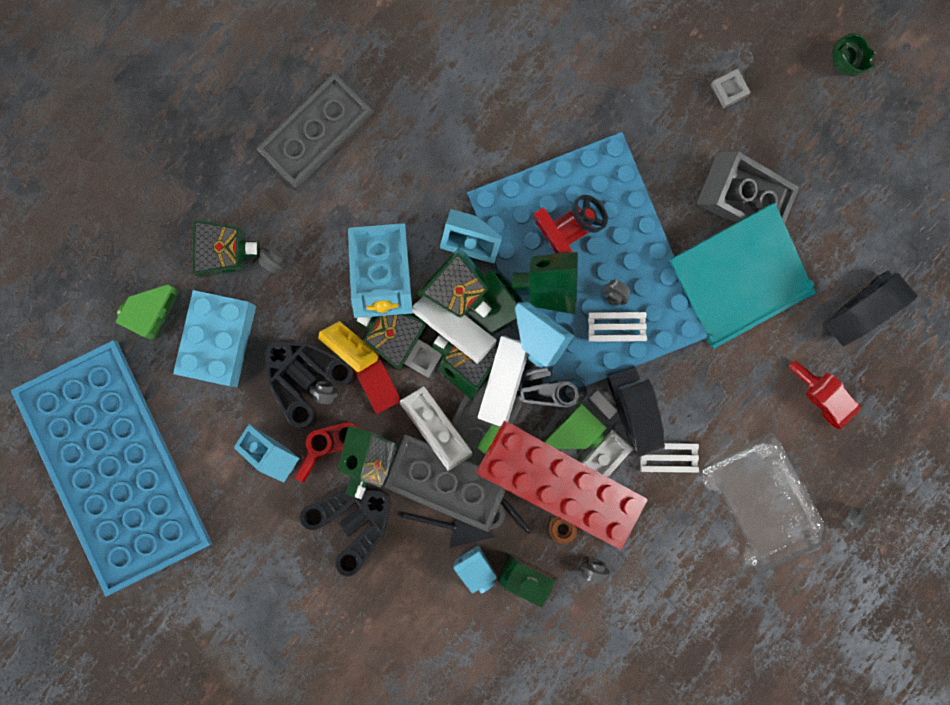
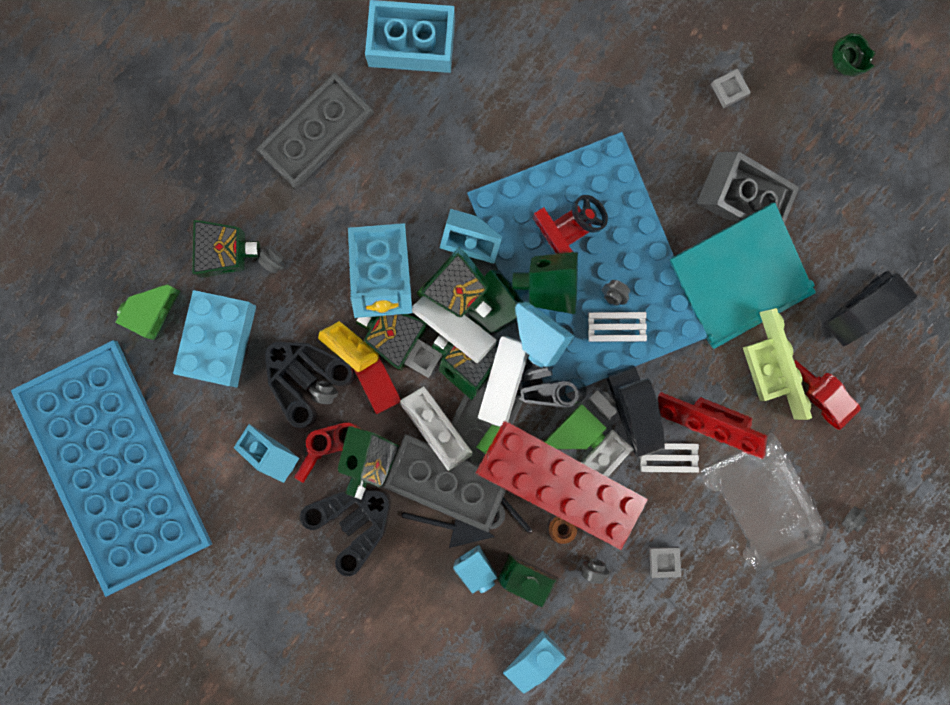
none -> medium azure brick [365,0,455,73]
none -> medium azure slope [503,631,566,694]
none -> light grey plate [649,546,681,578]
none -> red bracket [658,392,767,459]
none -> yellowish green bracket [743,308,812,420]

